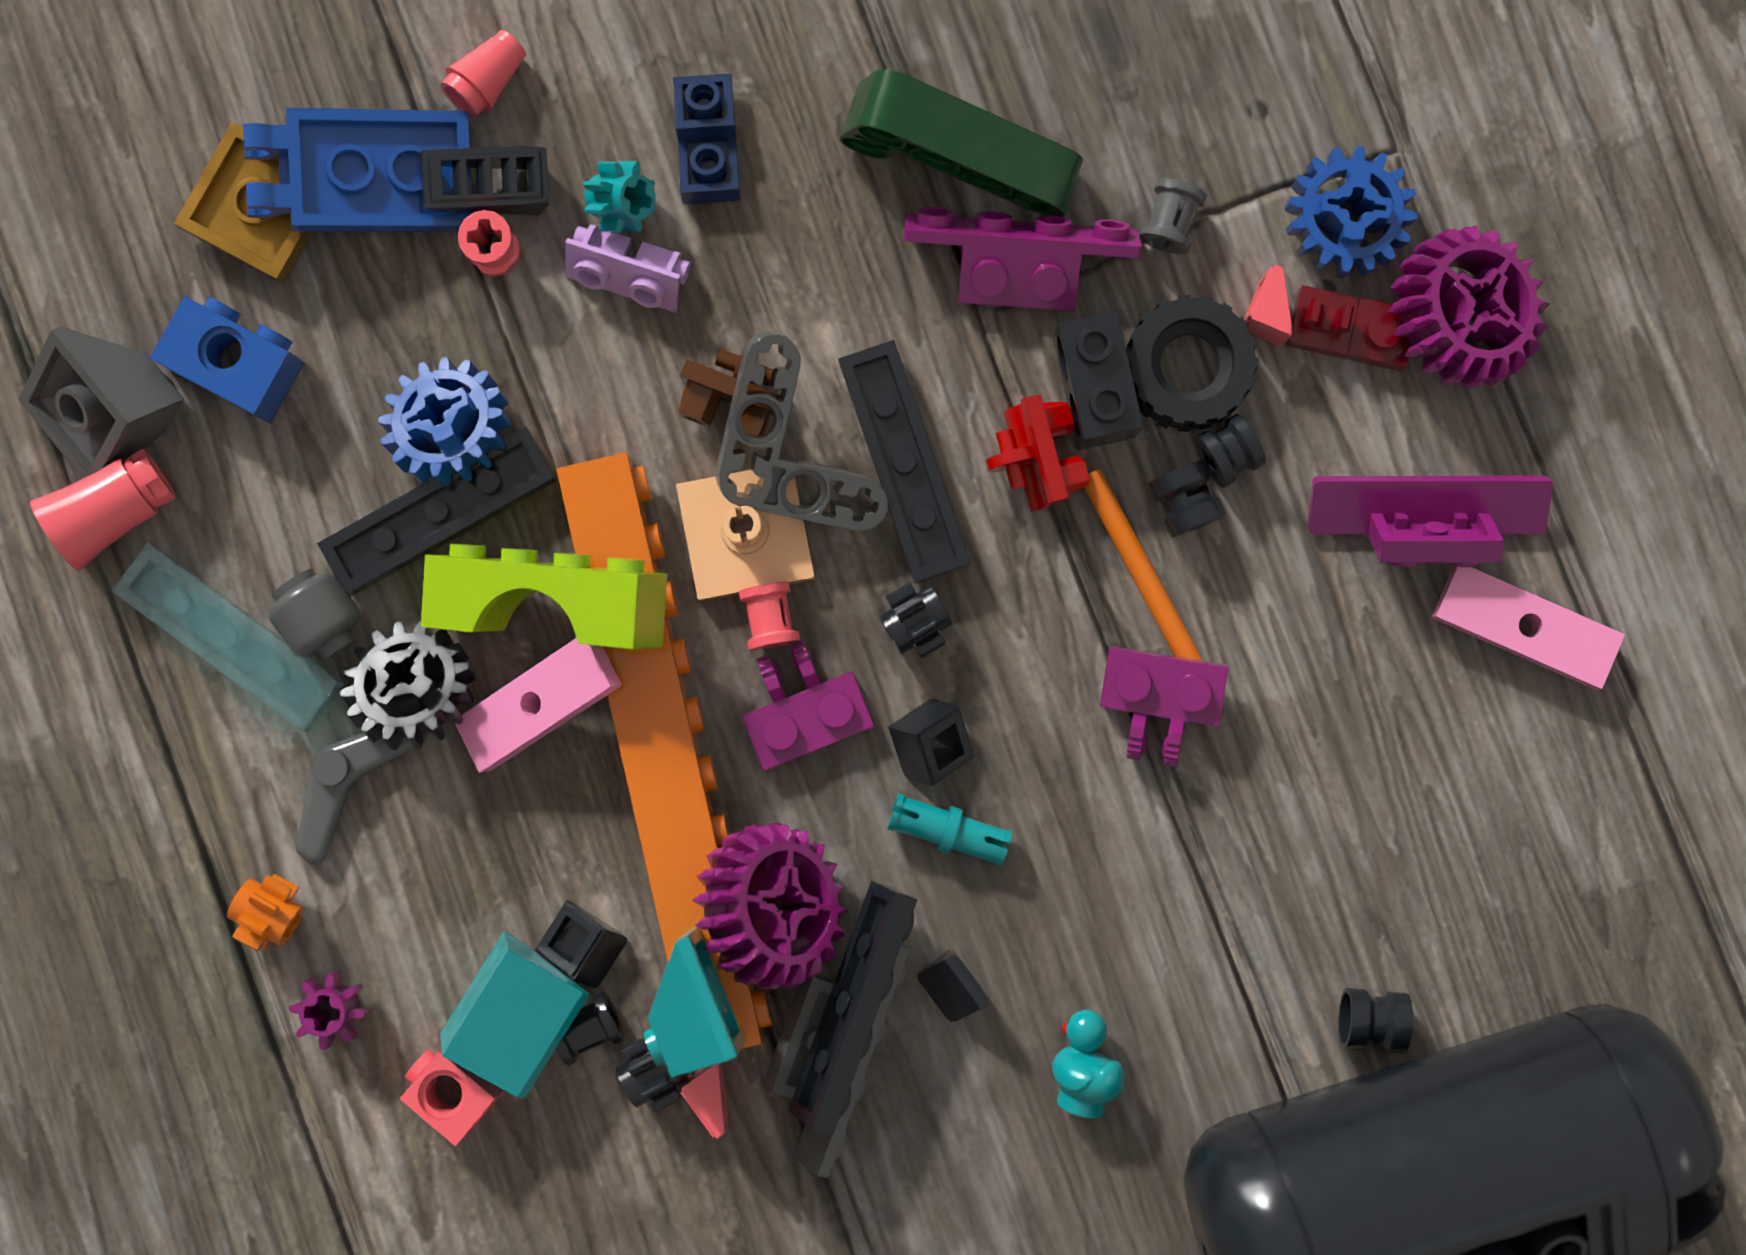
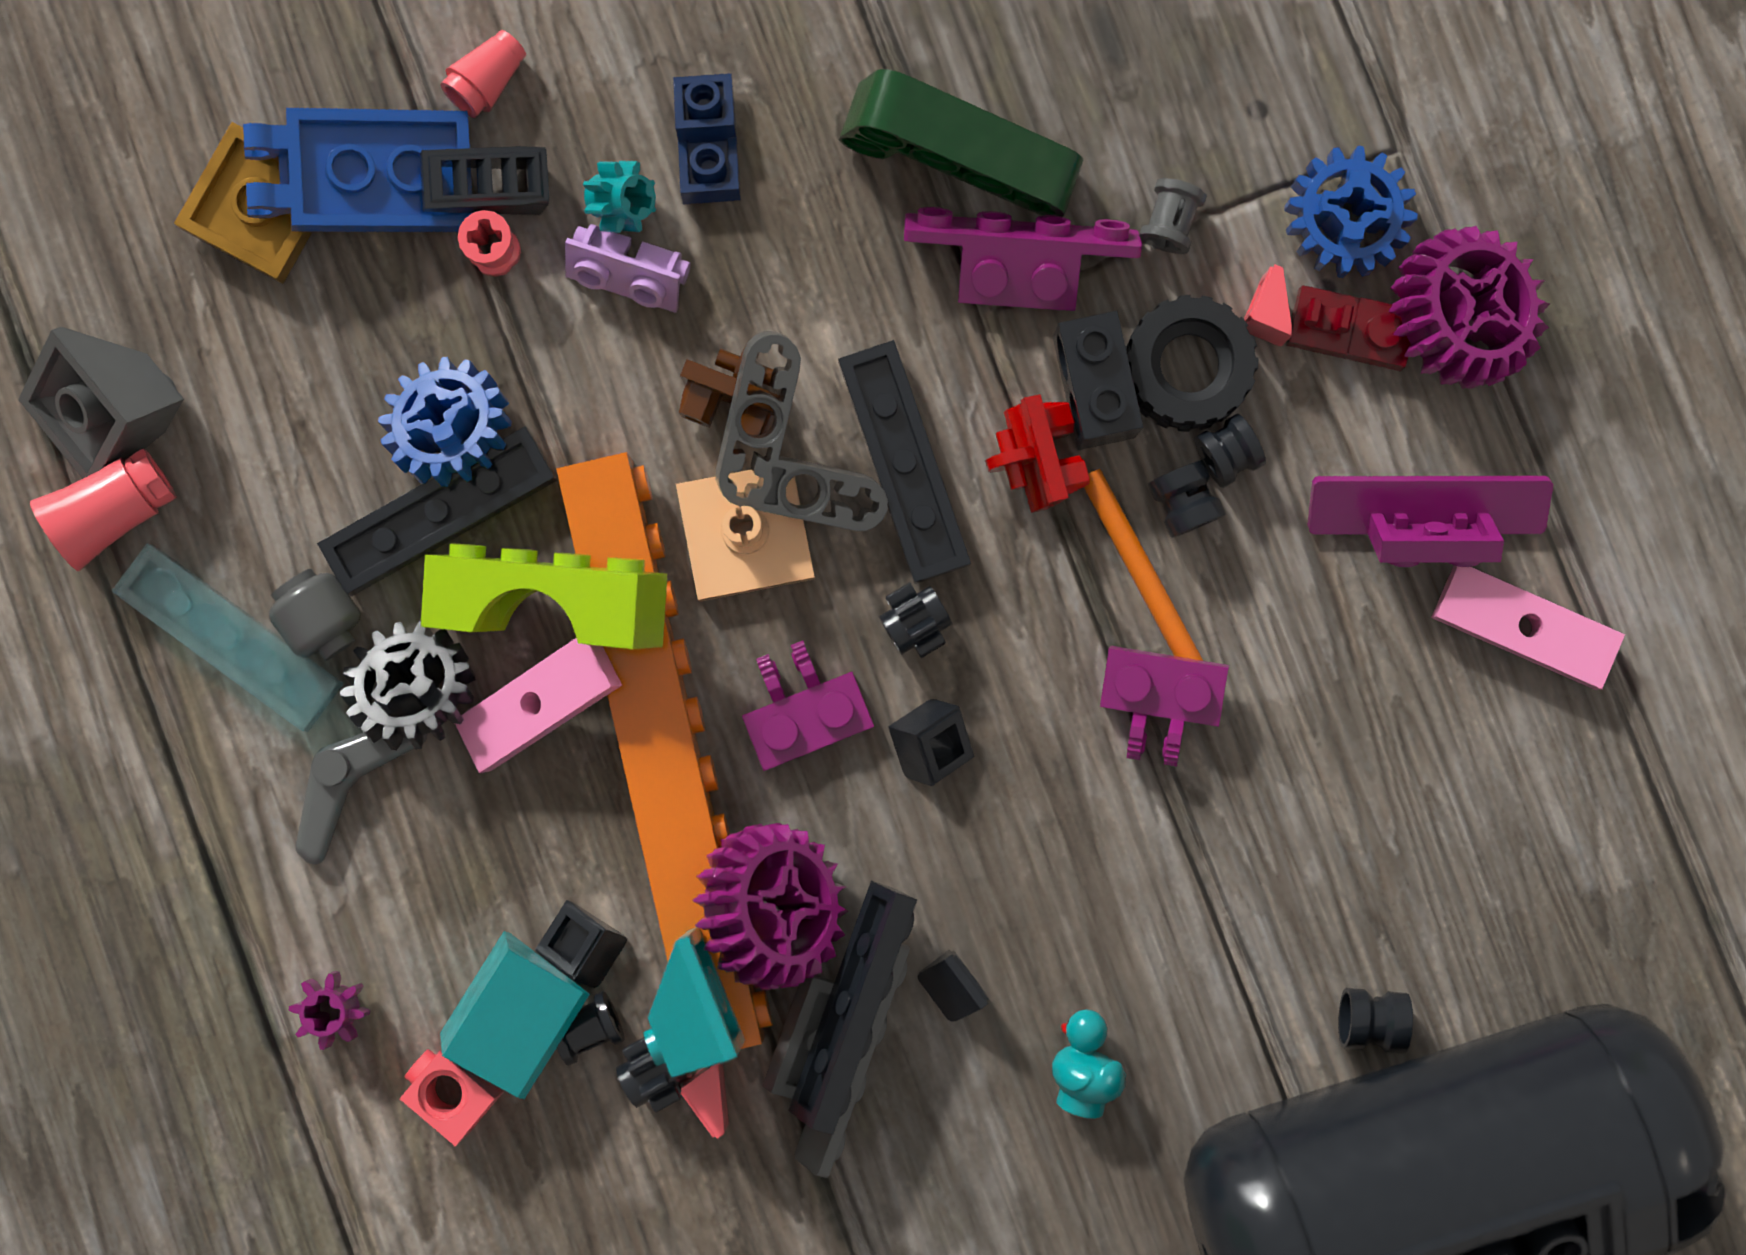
blue brick [149,296,304,424] -> none
orange gear [227,874,305,951] -> none
coral bush [739,582,801,651] -> none
teal pin [886,793,1012,867] -> none

